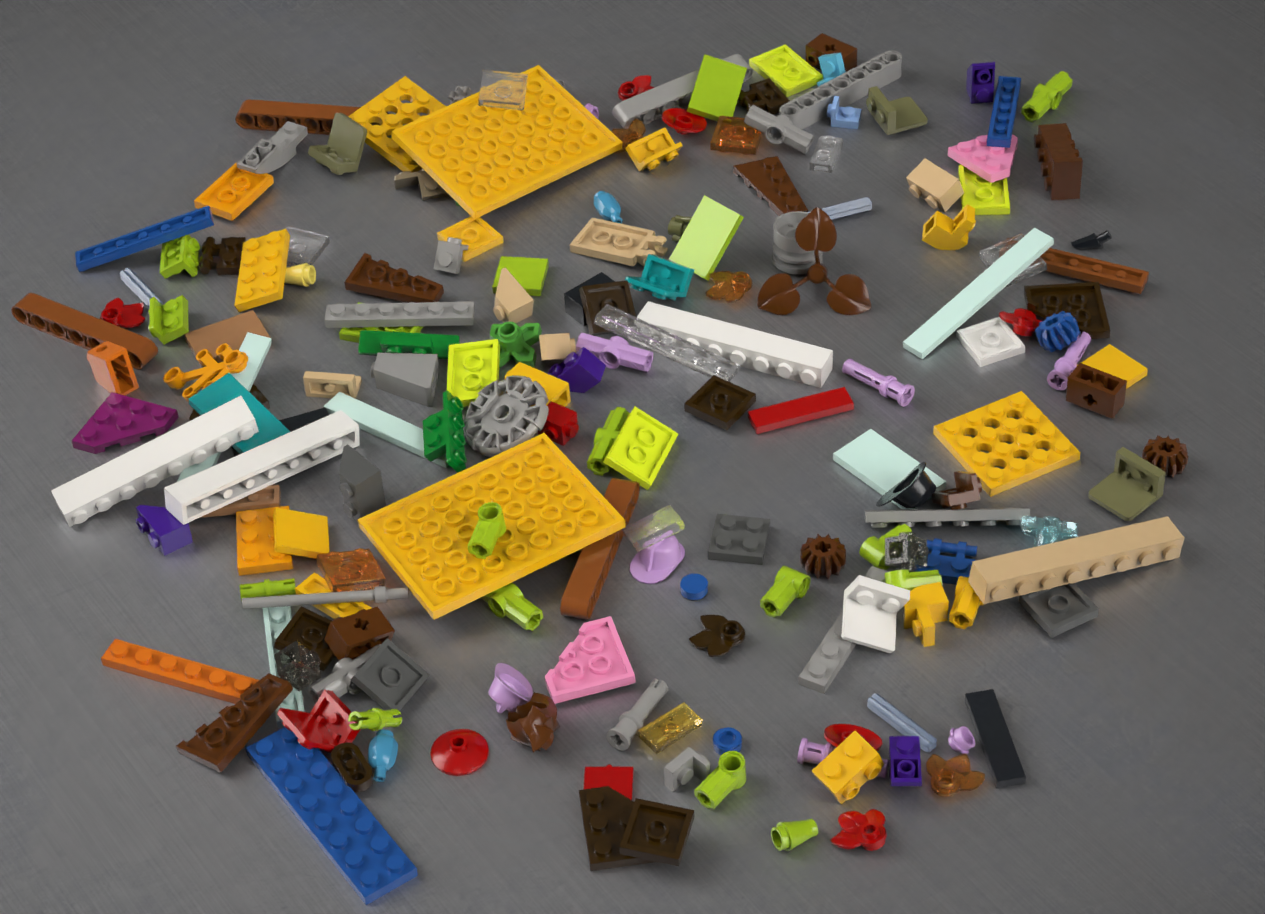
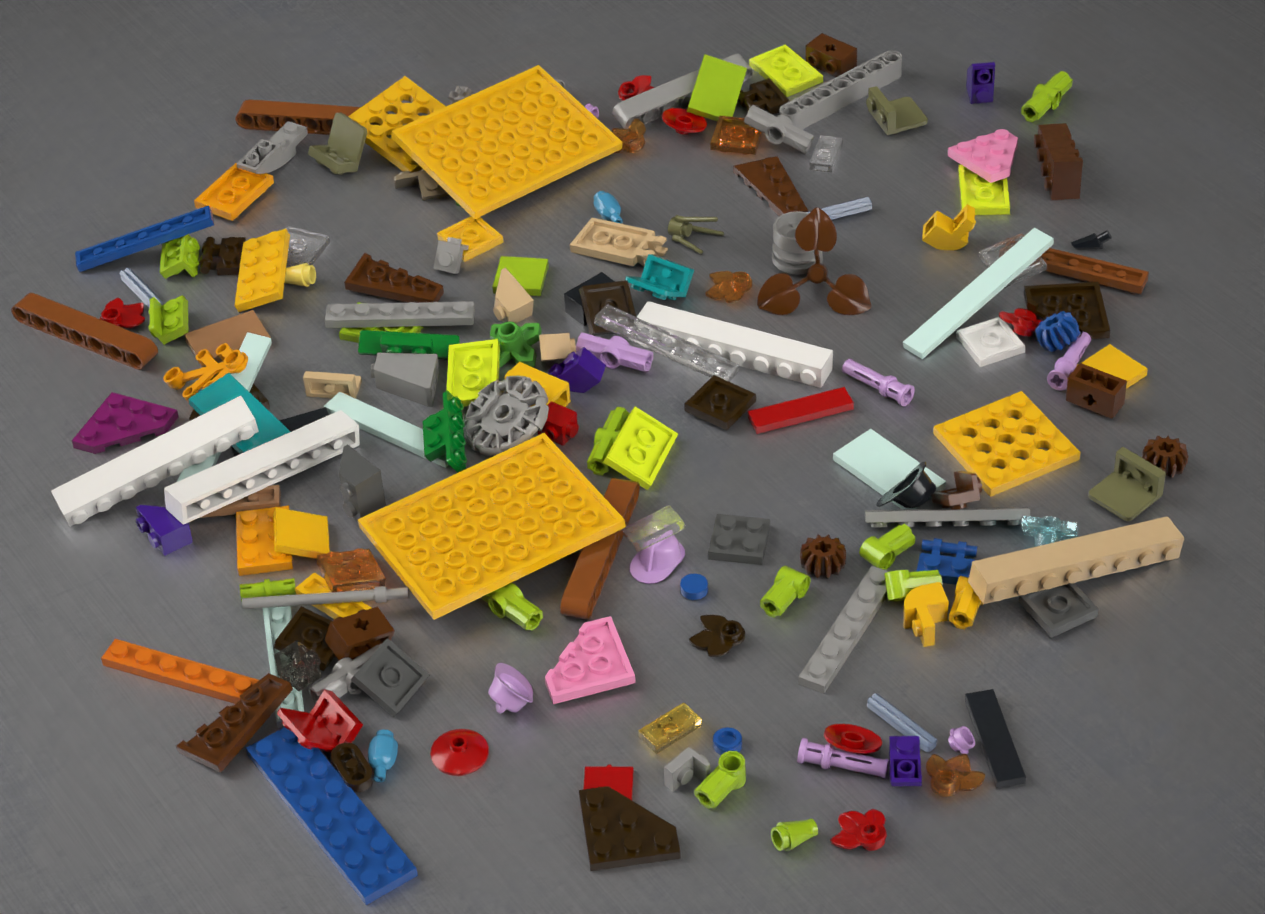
orange torso [87,341,139,396] -> none
lime pin [348,708,402,731] -> none
lime piece [467,502,506,559] -> none
clear tile [478,69,528,110] -> none
reddish brown hair [506,692,560,752] -> none
light grey pin [606,679,669,751] -> none
dark brown plate [619,798,695,866] -> none
yellow bracket [625,127,683,172] -> none
tile [669,195,744,281] -> none
yellow bracket [812,731,884,804] -> none
medium azure bracket [817,53,846,86] -> none
light blue bracket [827,96,862,129] -> none
white bracket [841,575,910,653] -> none
clear smoke brick [885,532,929,572] -> none
tan brick [906,158,964,212] -> none
blue tile [987,76,1021,148] -> none

